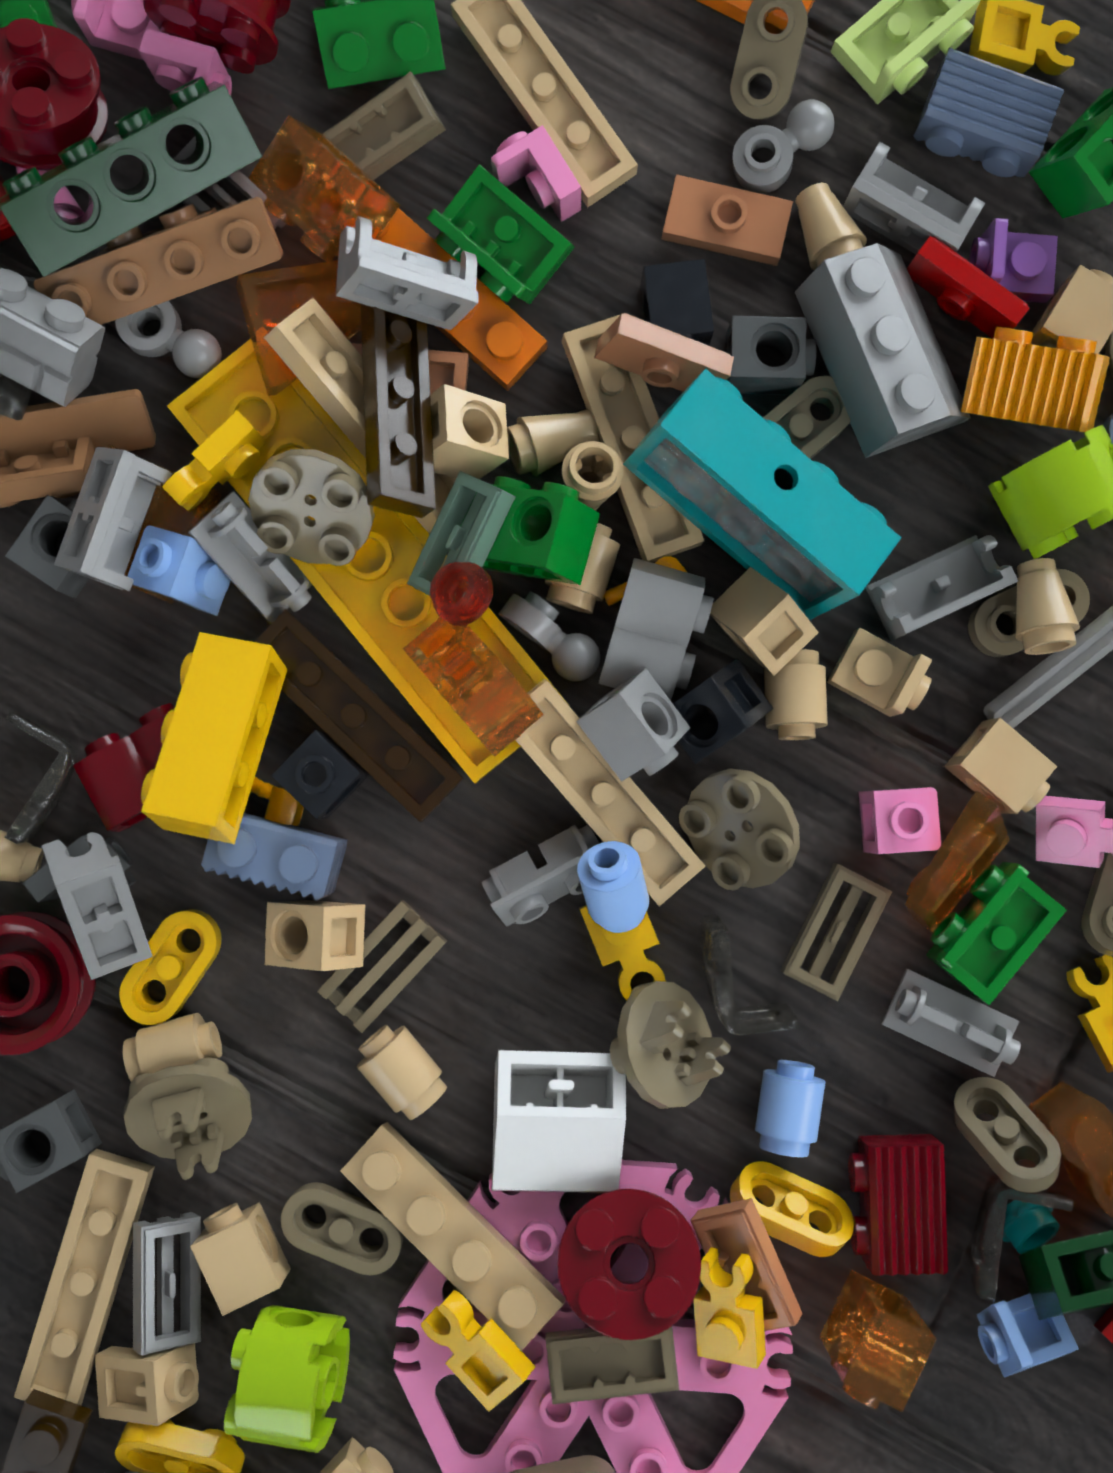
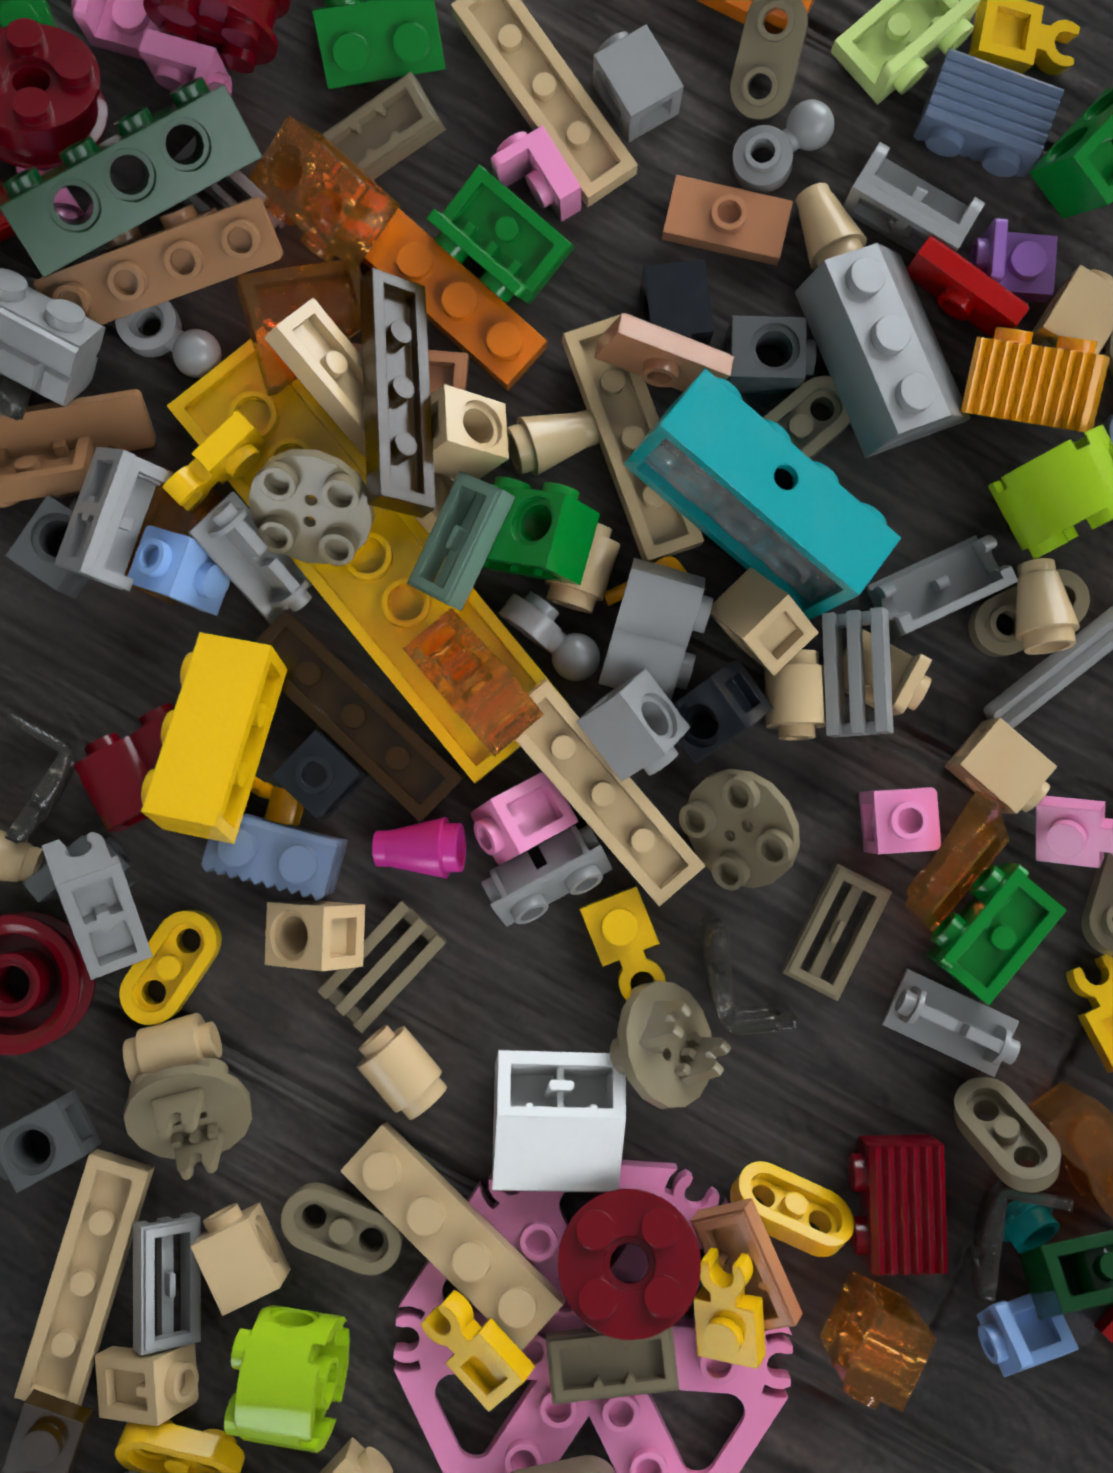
light grey hinge [336,216,479,330] -> none
clear red plate [430,562,493,626] -> none
tan cone [562,441,624,510] -> none
light blue brick [577,841,649,933] -> none
light blue brick [755,1060,826,1157] -> none
none -> dark pink cone [372,817,466,879]
none -> bright pink bracket [471,772,579,865]
none -> light grey brick [592,24,684,143]
none -> light grey tile [822,607,894,738]

